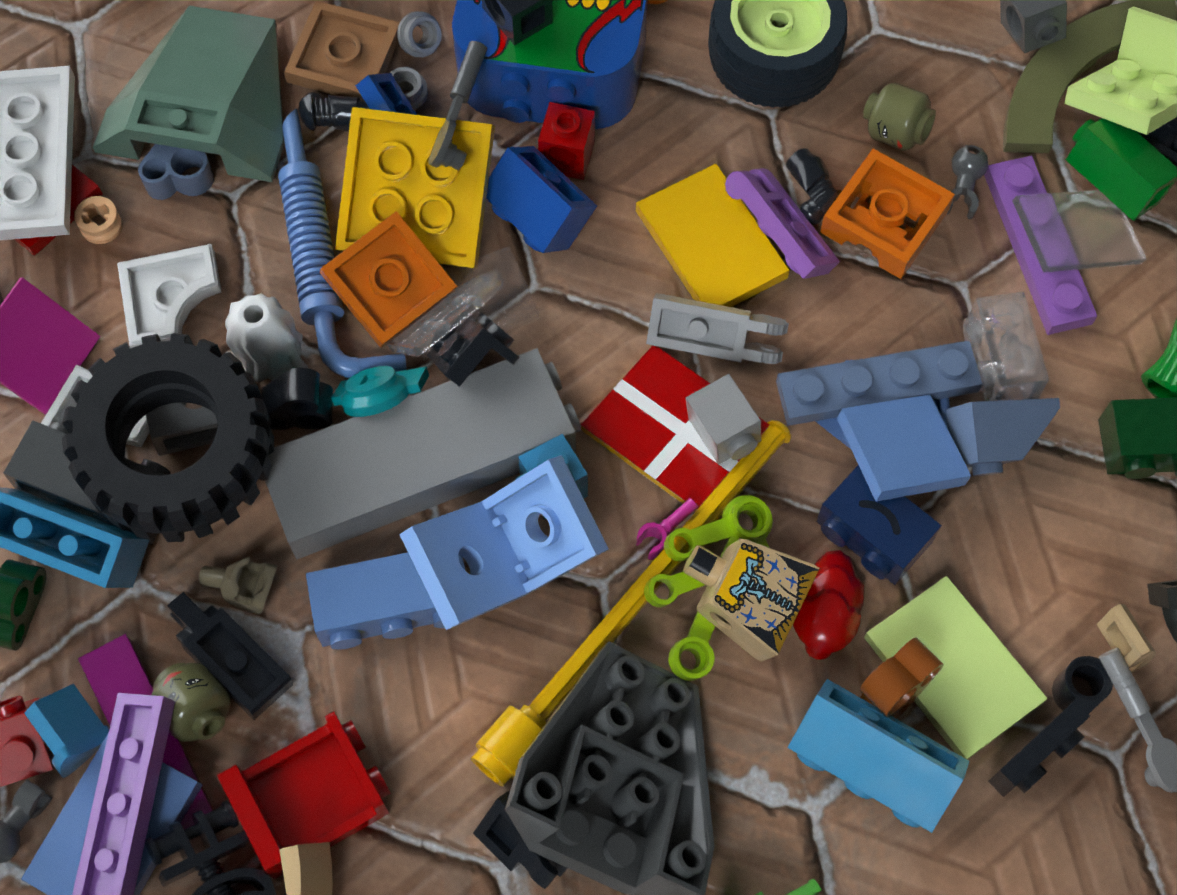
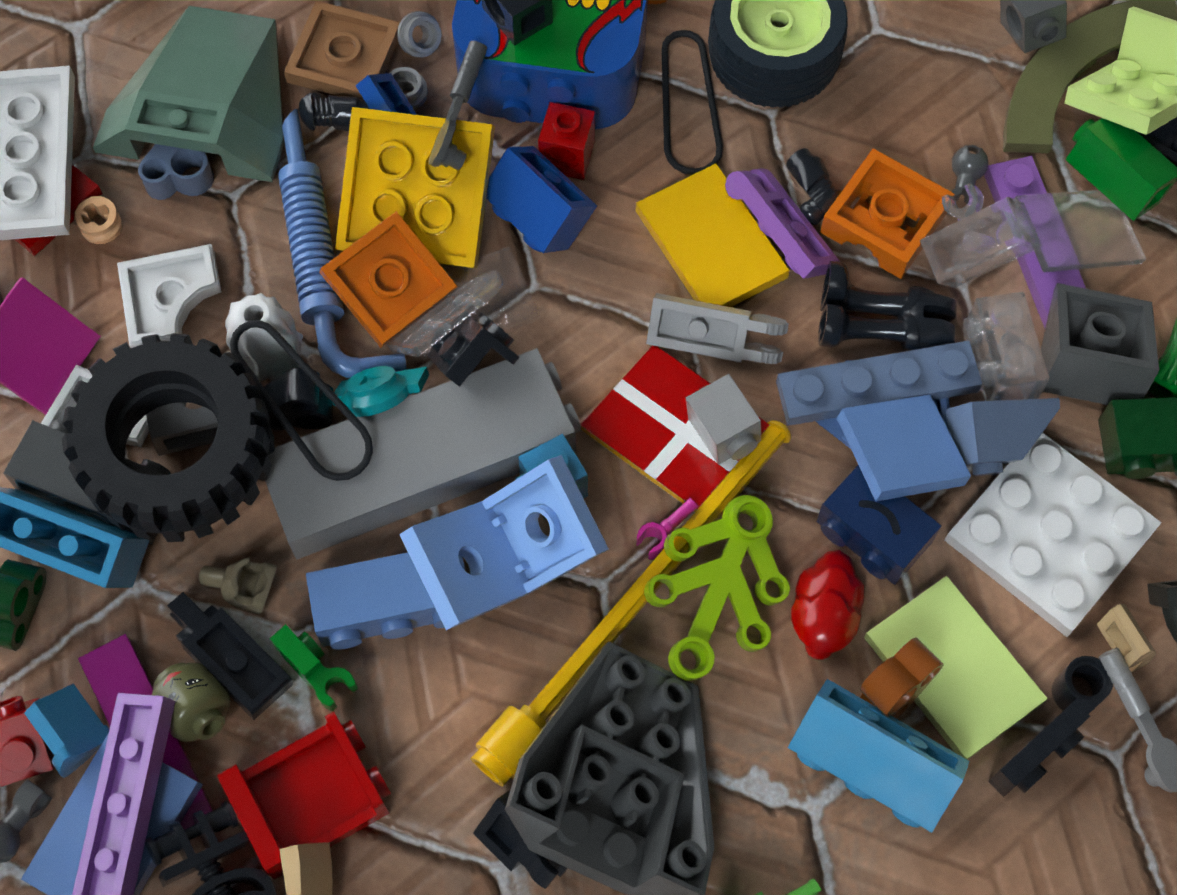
torso [683,539,820,662] -> none
olive head [863,83,936,151] -> none
none -> black piece [230,320,373,481]
none -> green plate [269,624,358,711]
none -> black piece [661,30,723,175]
none -> black piece [818,261,957,351]
none -> clear brick [920,183,1042,288]
none -> white plate [944,432,1162,637]
none -> dark grey slope [1039,283,1159,405]

